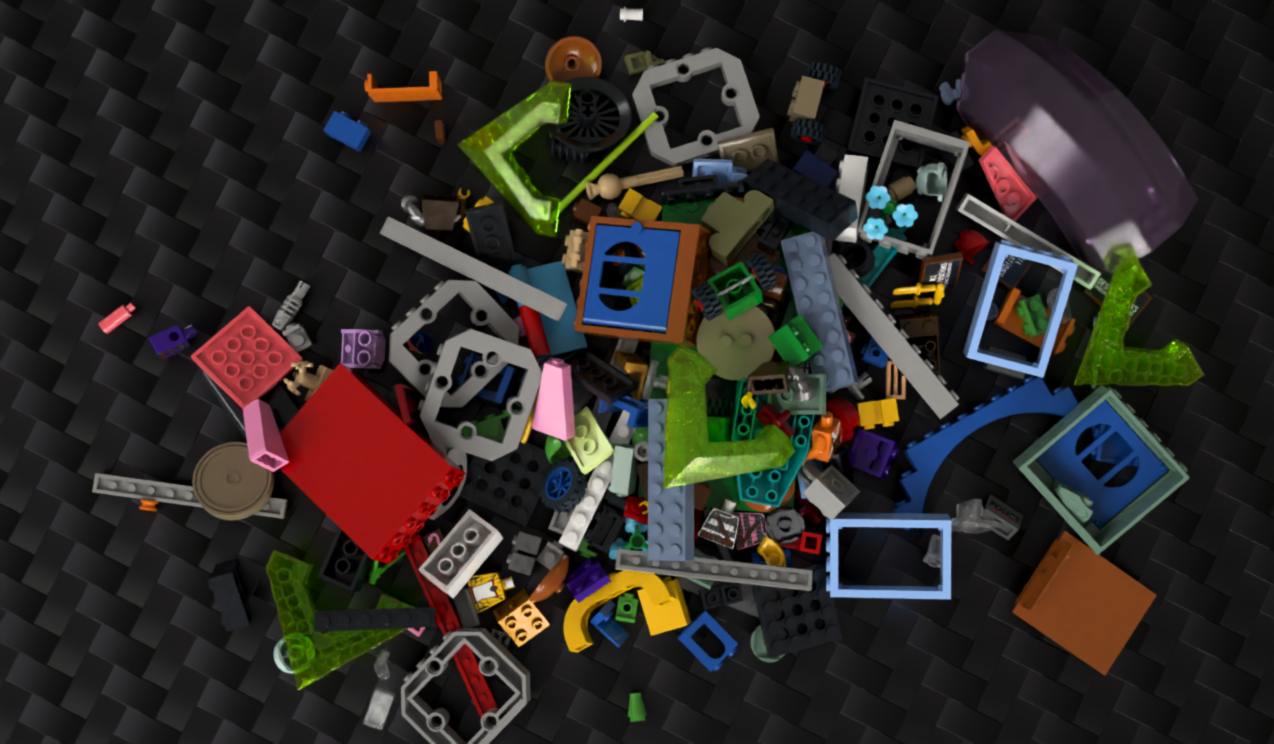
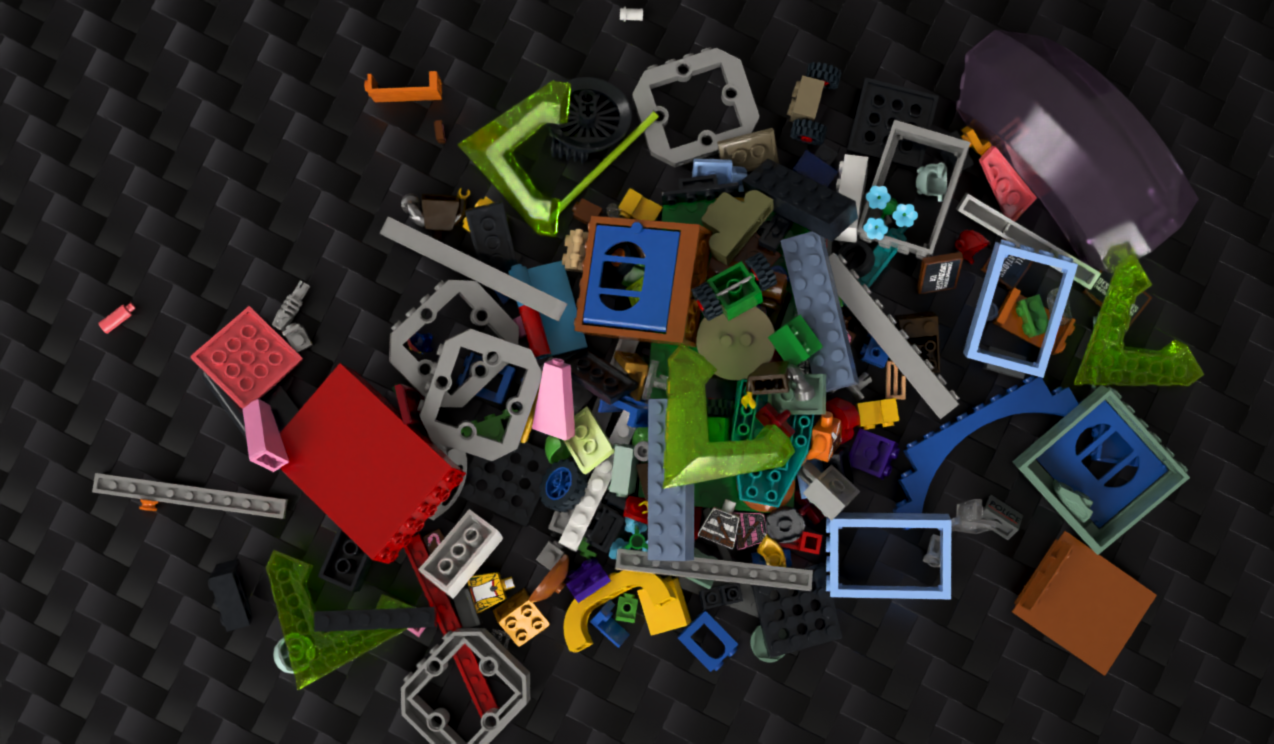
dark purple torso [148,325,197,361] -> none
dark tan brick [192,442,274,520] -> none
tan piece [284,361,333,401] -> none
blue brick [323,111,371,152] -> none
lavender slope [341,329,386,369] -> none
clear plate [364,687,395,730] -> none
bright green plant [368,550,406,584] -> none
clear arm [374,650,390,680] -> none
flat silver piece [506,531,543,576] -> none
dark orange dish [545,36,602,87] -> none
tan piece [585,166,684,201] -> none
olive slope [624,50,665,75] -> none
bright green cone [628,693,647,722] -> none
reddish brown brick [694,480,712,511] -> none
tan brick [887,176,916,202] -> none
yellow piece [890,282,945,309] -> none
sand blue piece [939,79,971,105] -> none

